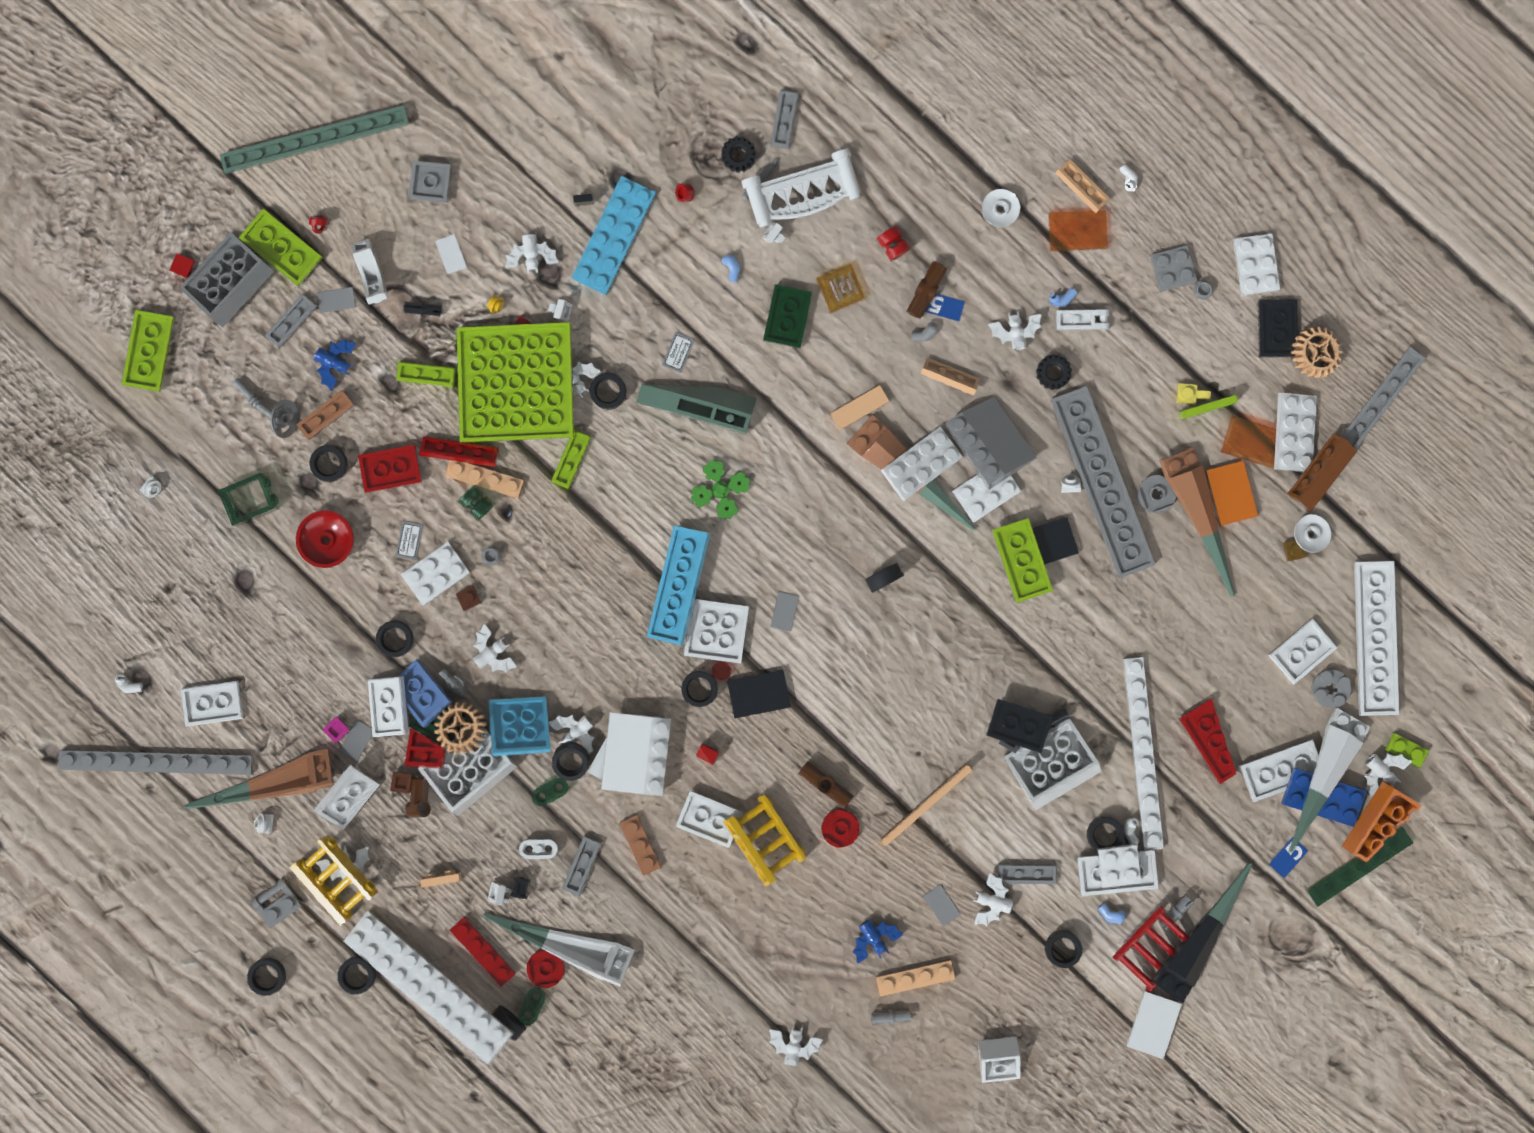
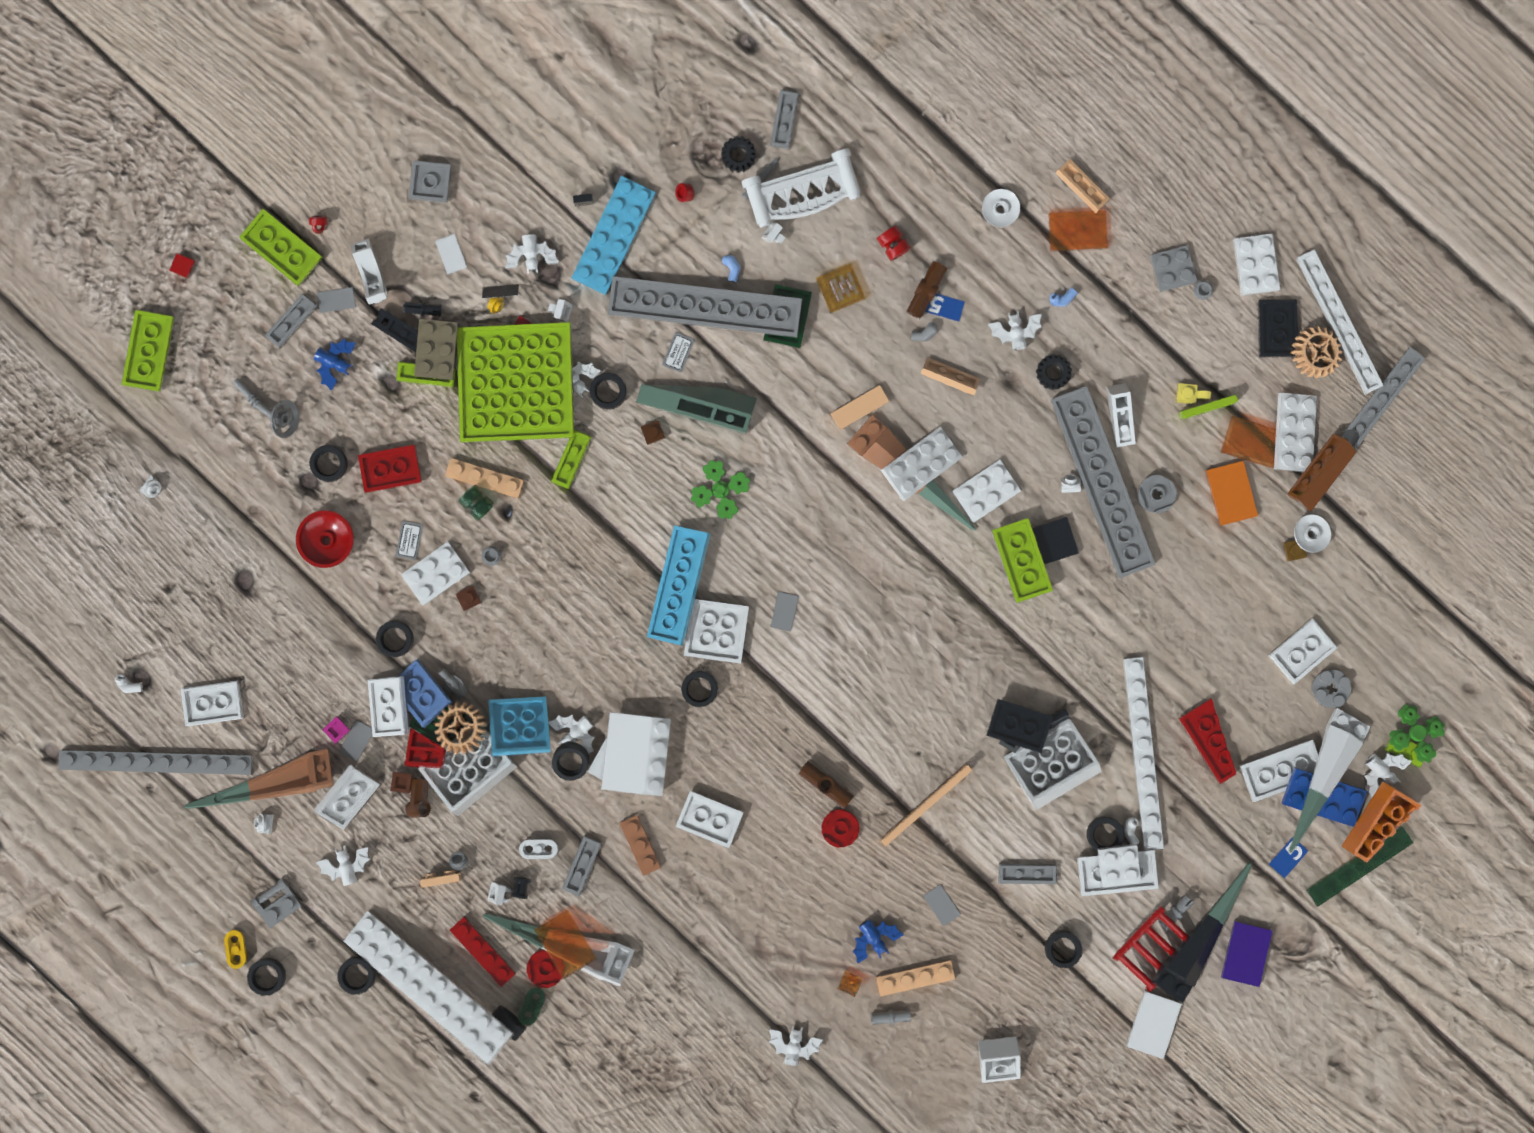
light grey slope [179,232,274,328] -> none
clear green window [218,473,279,527] -> none
sand green plate [219,105,410,174] -> none
yellow fence [290,834,379,926] -> none
nougat plate [296,390,355,440] -> none
red tile [419,436,499,467] -> none
white animal [473,624,517,673] -> none
clear green plate [532,778,569,806] -> none
red slope [696,744,719,765] -> none
clear red plate [712,661,731,681] -> none
yellow fence [723,794,807,886] -> none
black tile [727,670,791,719] -> none
black tyre [865,563,904,593] -> none
light grey slope [946,396,1037,490] -> none
white animal [973,872,1013,926] -> none
white plate [1056,310,1110,330] -> none
light blue arm [1097,903,1127,924] -> none
white arm [1119,163,1138,192] -> none
nougat plate [1159,447,1235,596] -> none
white plate [1354,561,1399,716] -> none
none -> yellow plate [224,929,247,969]
none -> black plate [371,308,418,353]
none -> dark tan plate [414,319,458,380]
none -> light grey plate [449,852,468,871]
none -> black sticker [482,284,519,299]
none -> clear orange tile [534,910,597,980]
none -> light grey plate [608,276,802,338]
none -> reddish brown plate [641,420,665,445]
none -> clear orange plate [837,970,862,997]
none -> white slope [1107,383,1136,447]
none -> dark purple tile [1221,921,1272,987]
none -> white plate [1296,249,1384,395]
none -> bright green plant [1389,704,1445,763]

